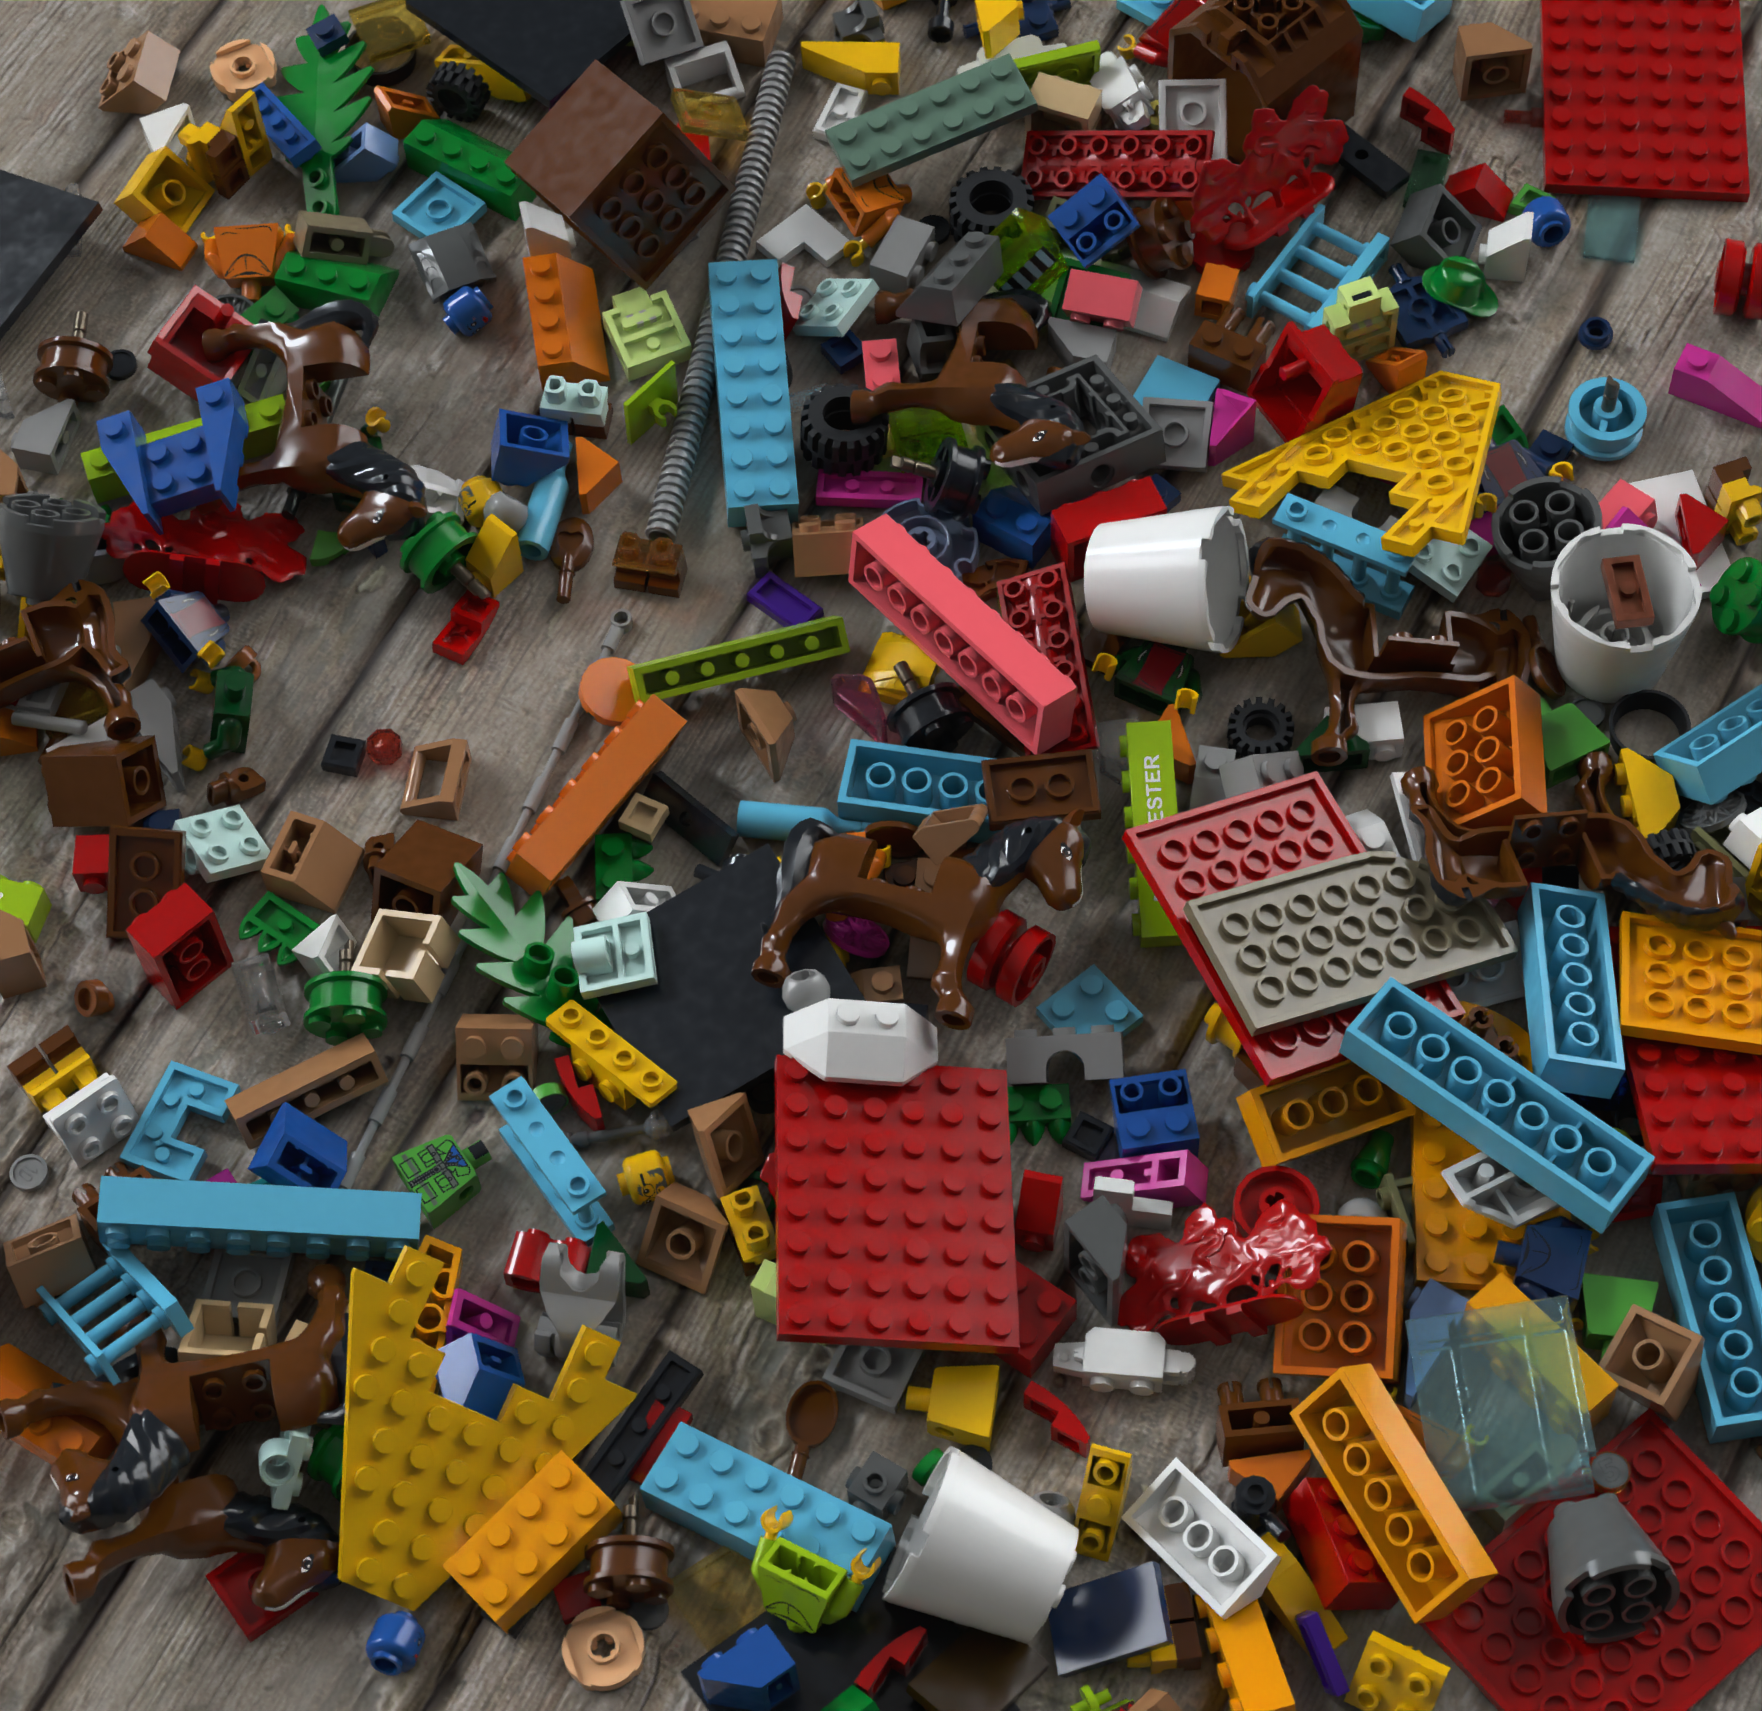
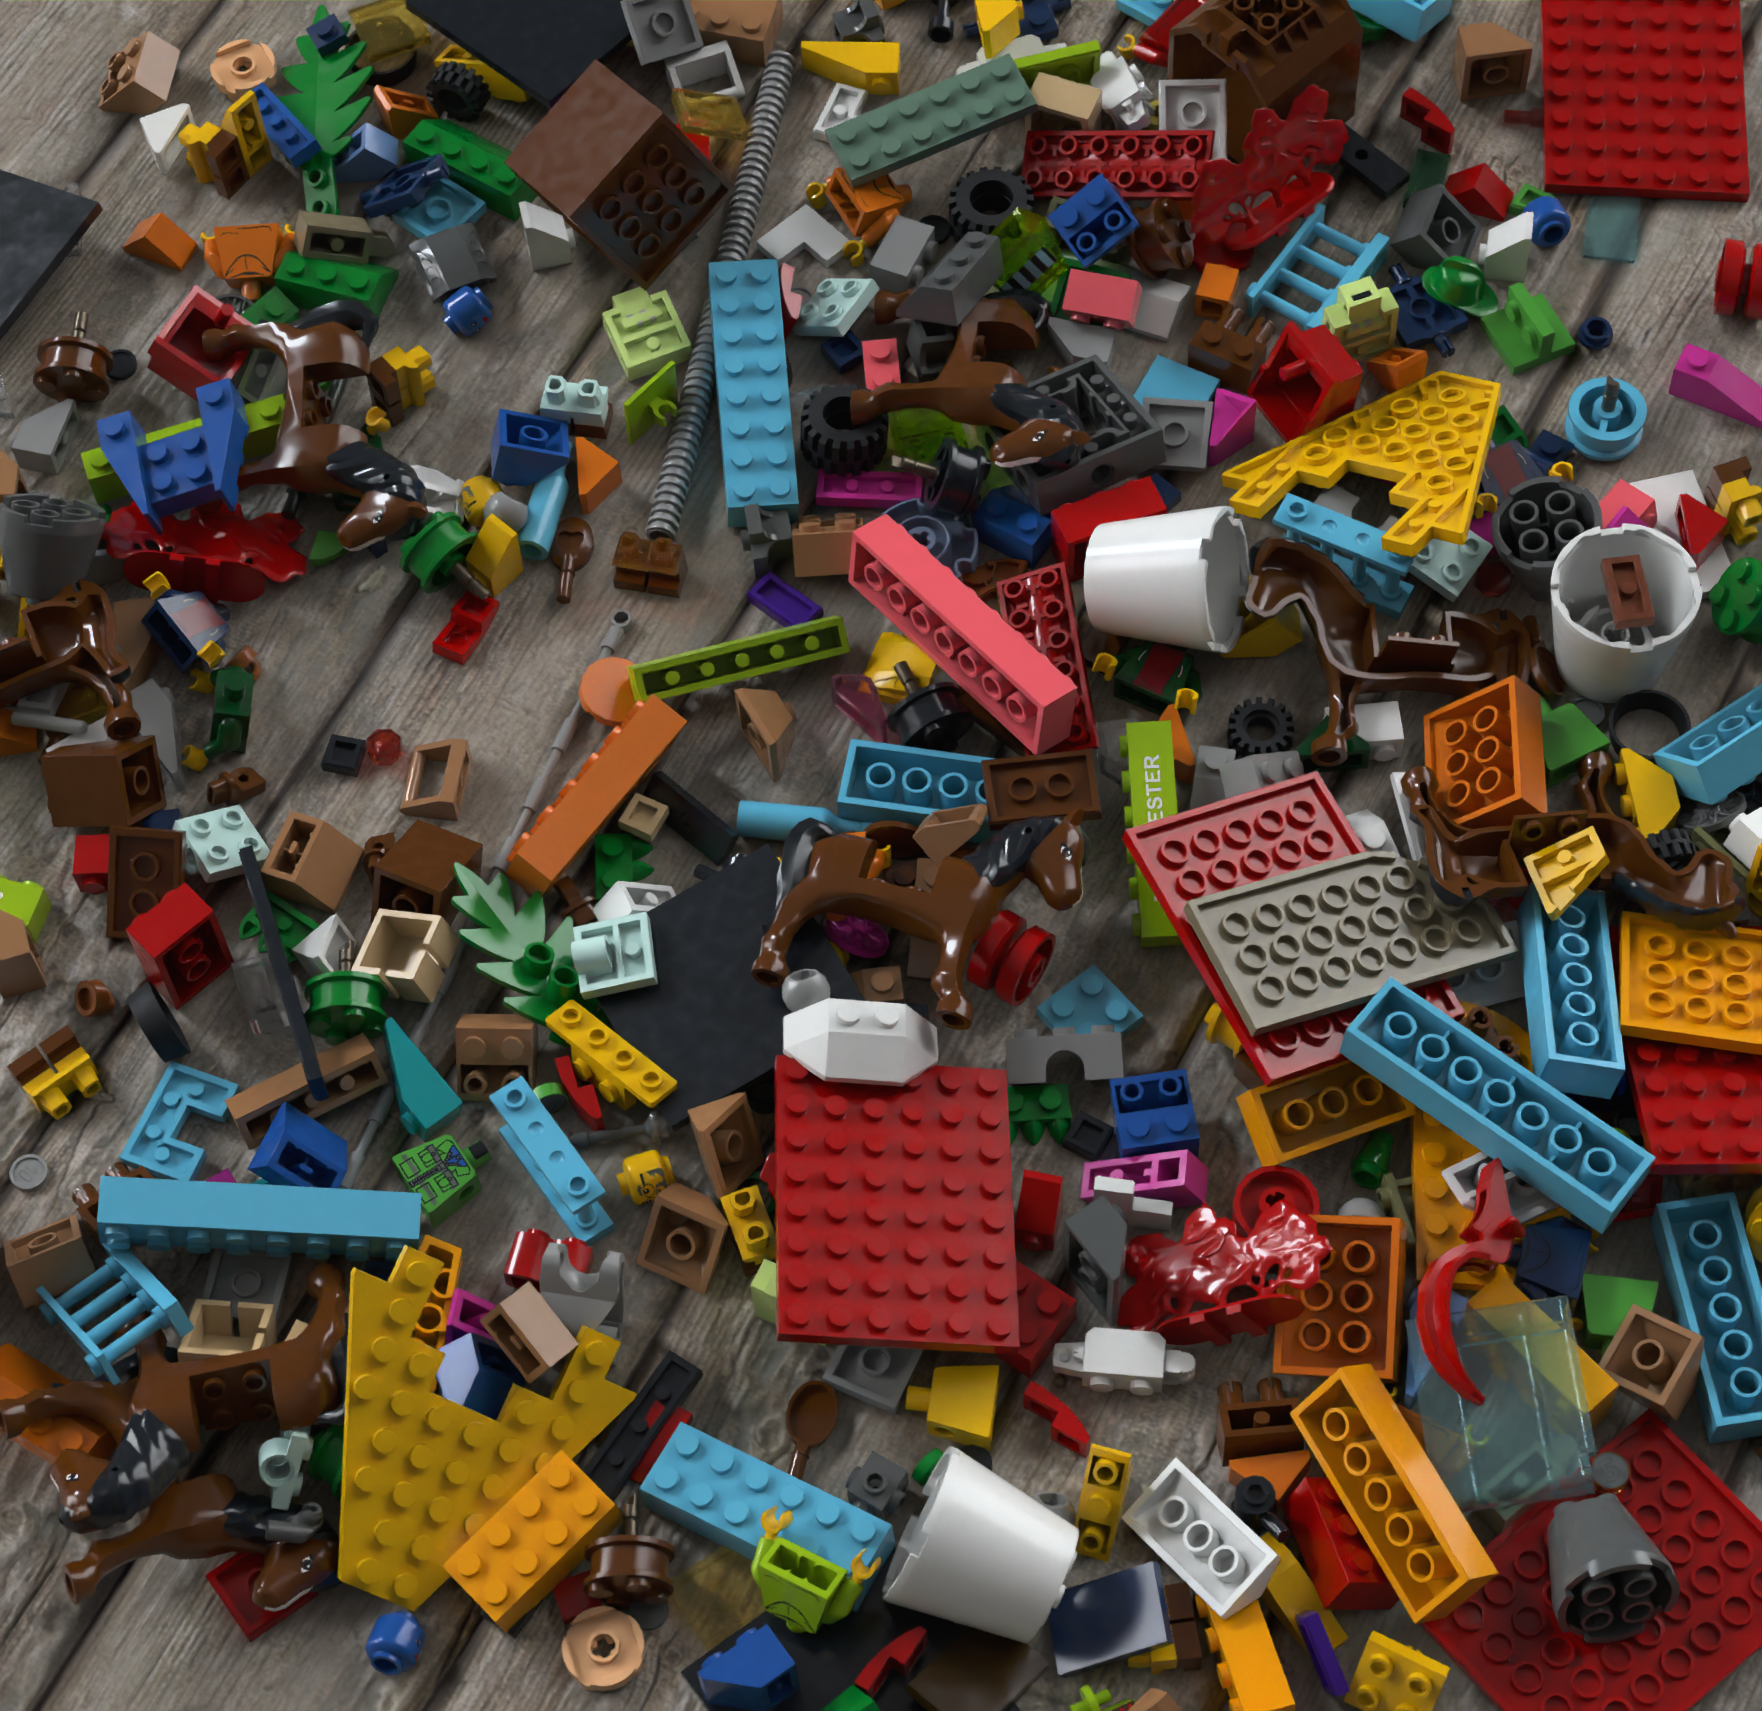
white bracket [42,1072,140,1168] -> none
yellow slope [114,146,215,233] -> none
orange slope [522,253,610,391] -> none
dark green slope [586,1221,650,1299] -> none
none -> black tyre [127,981,191,1063]
none -> black tile [238,845,330,1102]
none -> dark grey arm [265,1502,324,1544]
none -> dark blue plate [359,153,450,219]
none -> hips [366,345,436,427]
none -> teal slope [382,1017,463,1142]
none -> medium nougat slope [479,1281,579,1384]
none -> red piece [1416,1158,1526,1406]
none -> bright green bracket [1480,282,1576,376]
none -> yellow wing [1523,826,1610,921]

